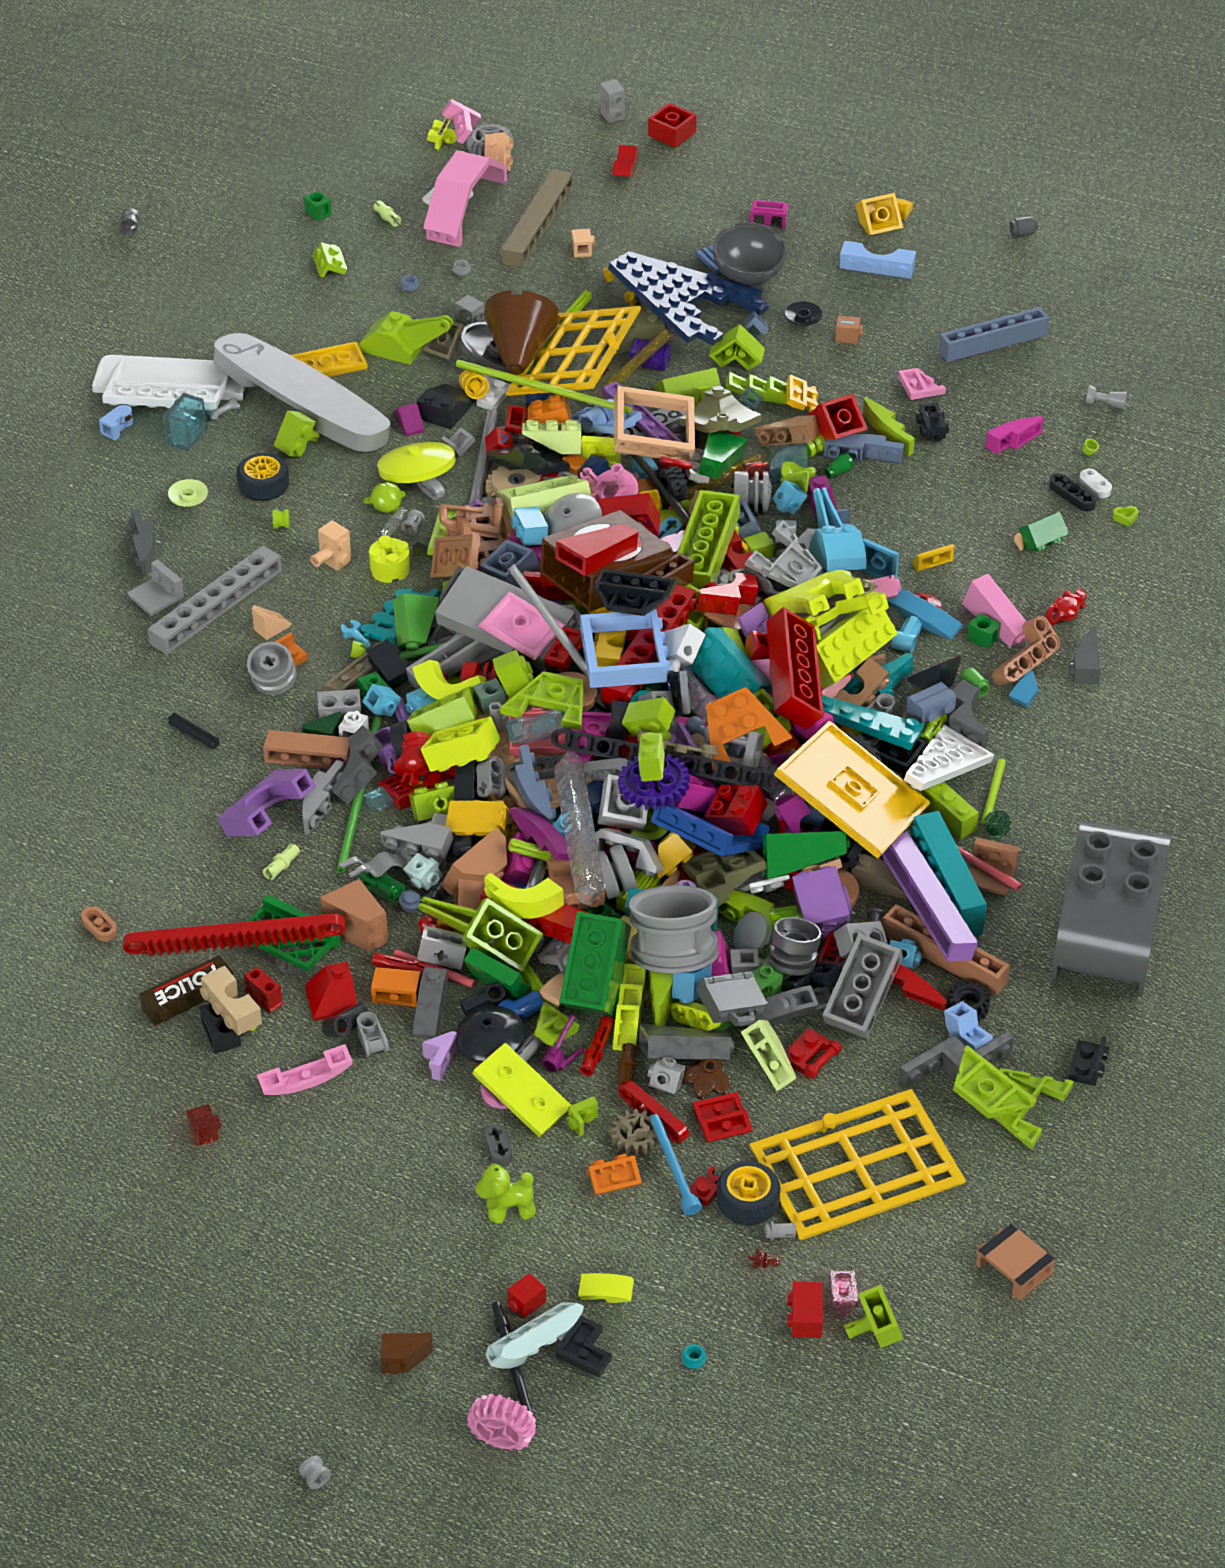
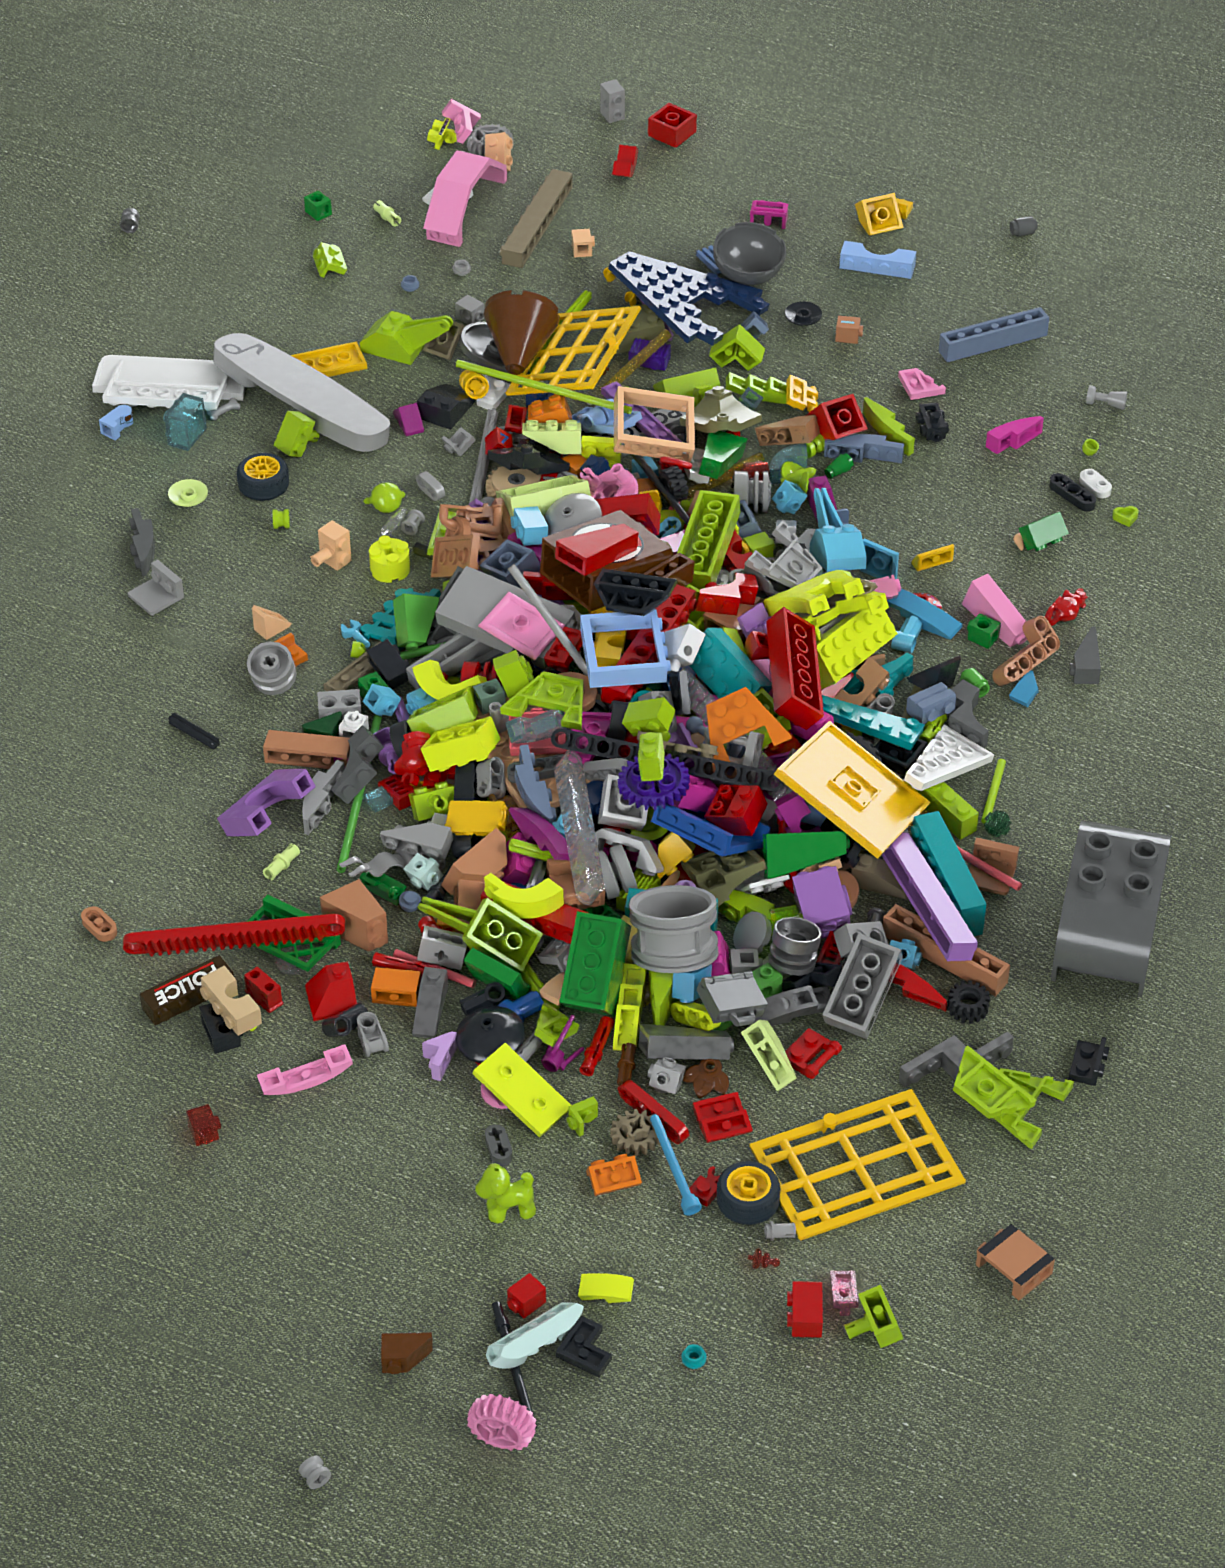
light grey brick [147,546,282,655] -> none
neon yellow dish [377,442,456,483] -> none
light blue brick [944,1001,993,1051] -> none

